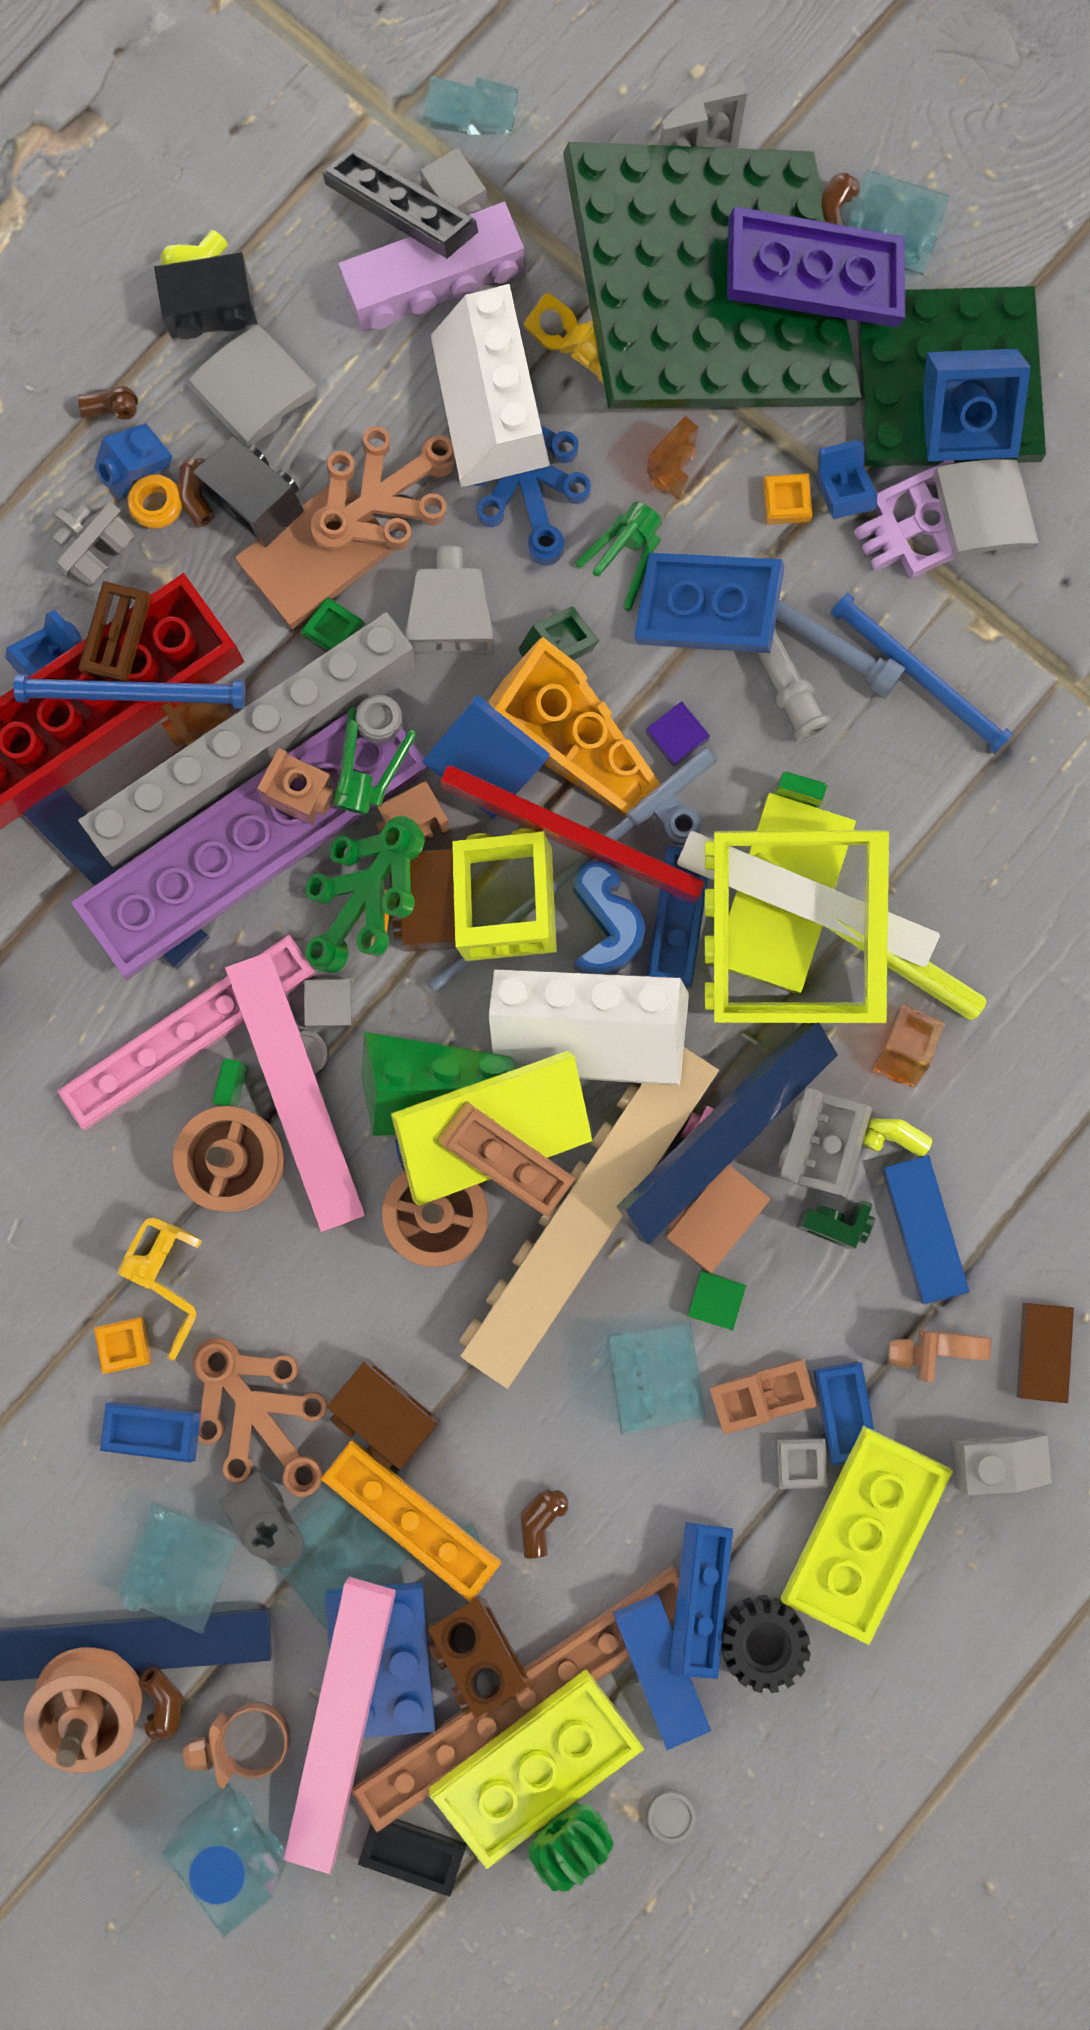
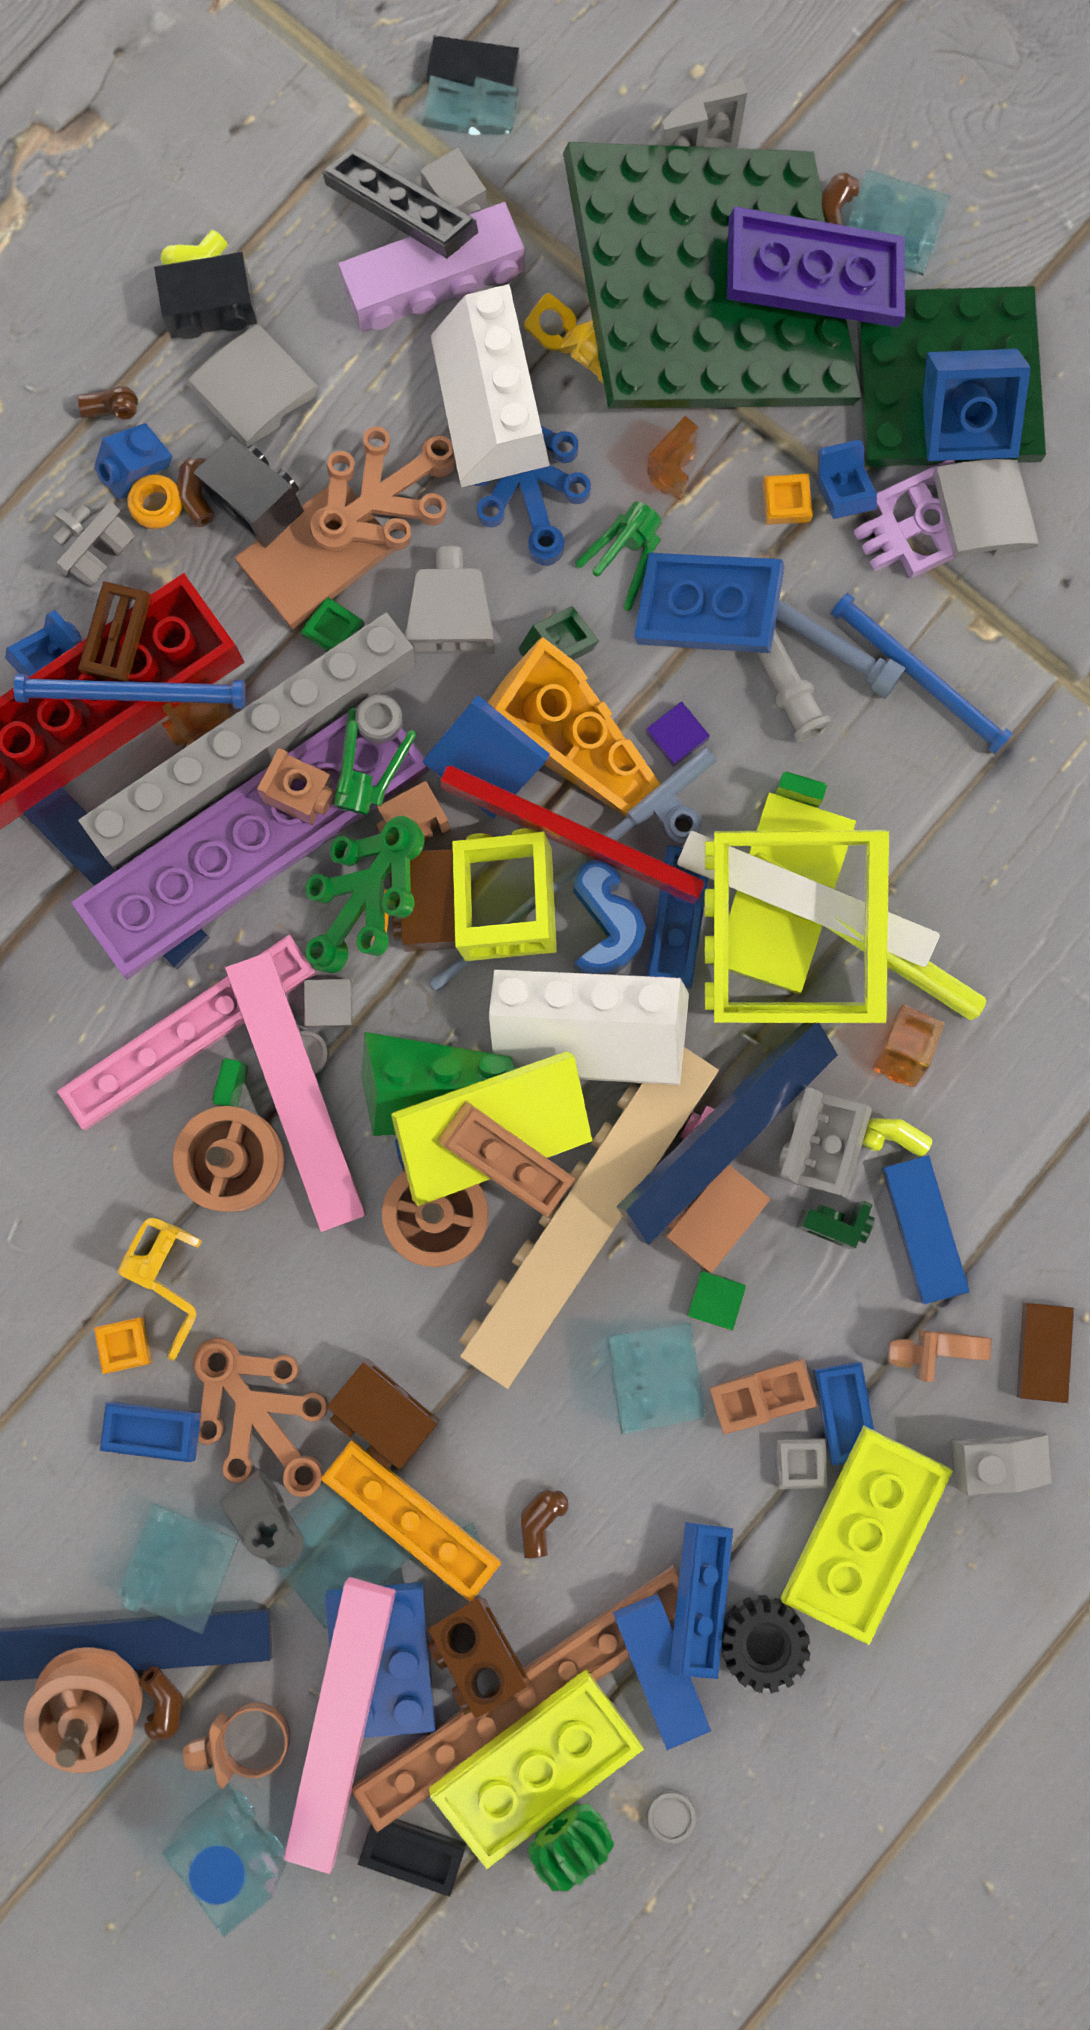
none -> black tile [427,35,519,97]

